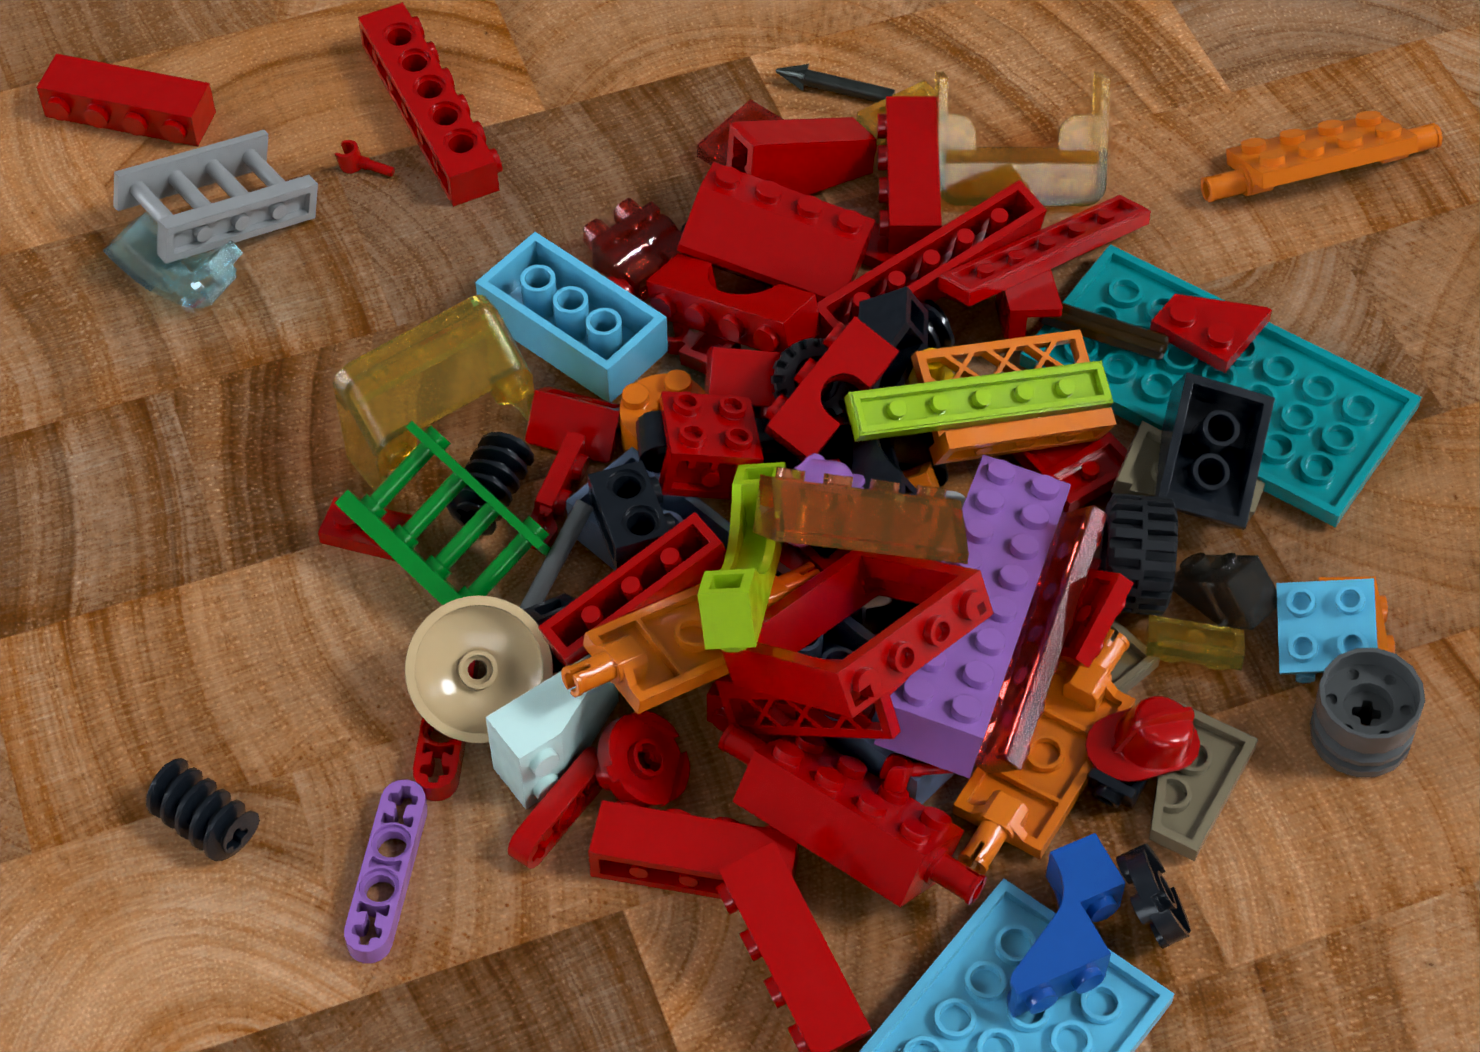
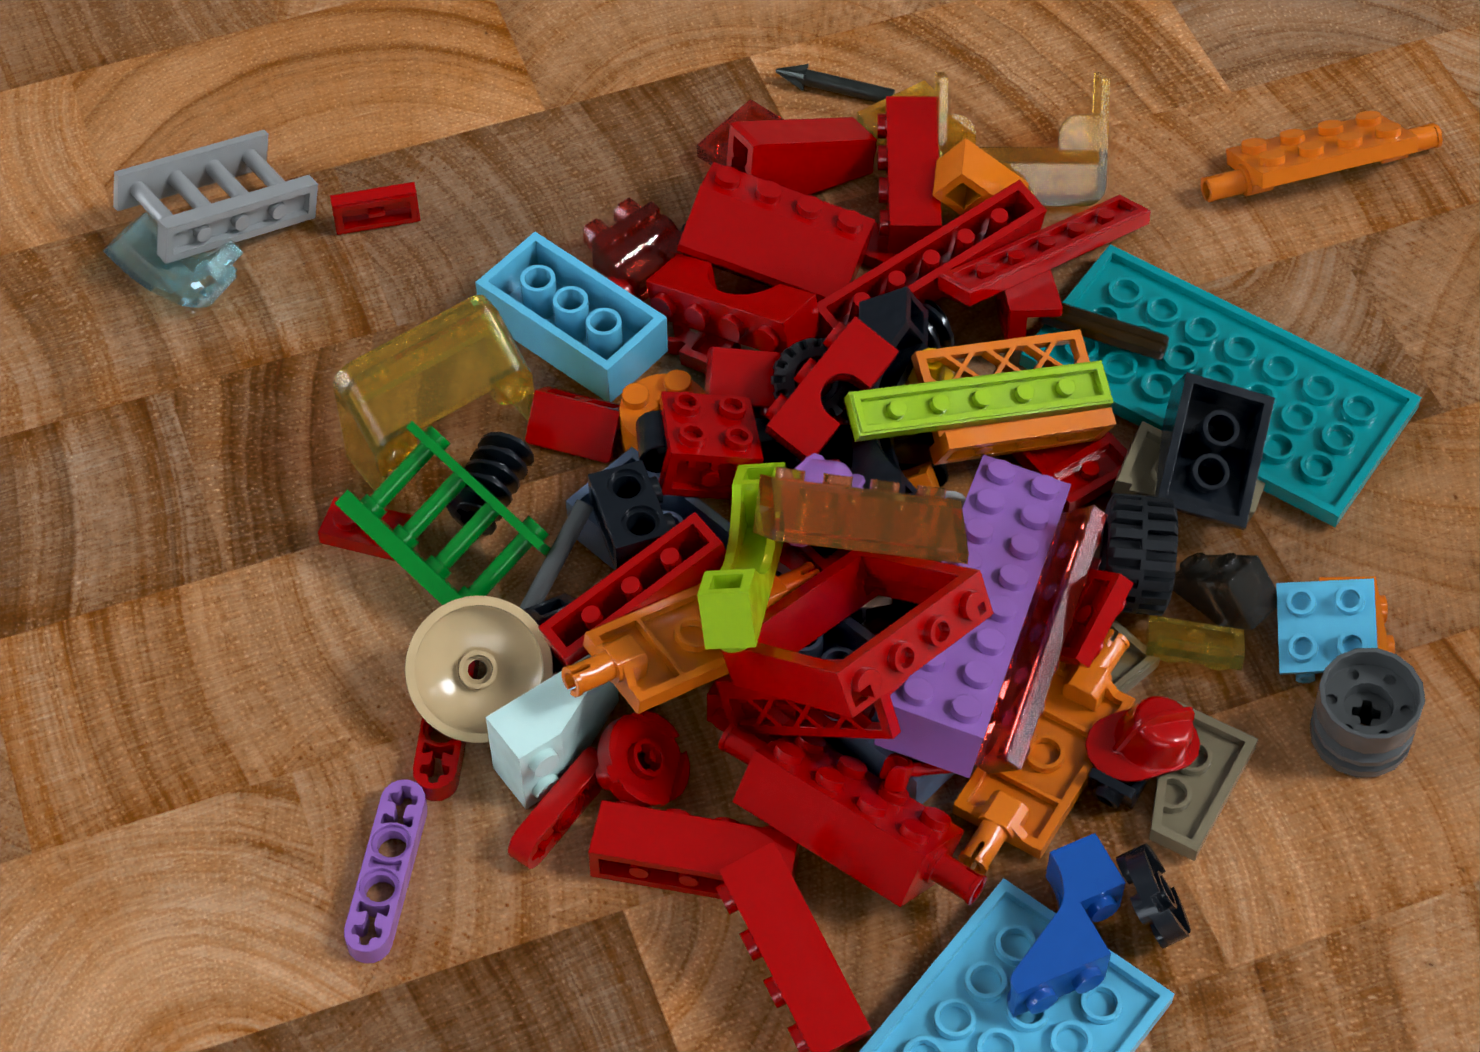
red brick [36,53,216,147] -> none
black piece [146,758,260,861] -> none
red hand [335,140,395,177] -> none
red brick [358,2,503,207] -> none
red hinge [530,431,590,551] -> none
red wing [1150,294,1272,373] -> none
none -> red tile [330,182,421,235]
none -> orange slope [933,138,1029,215]

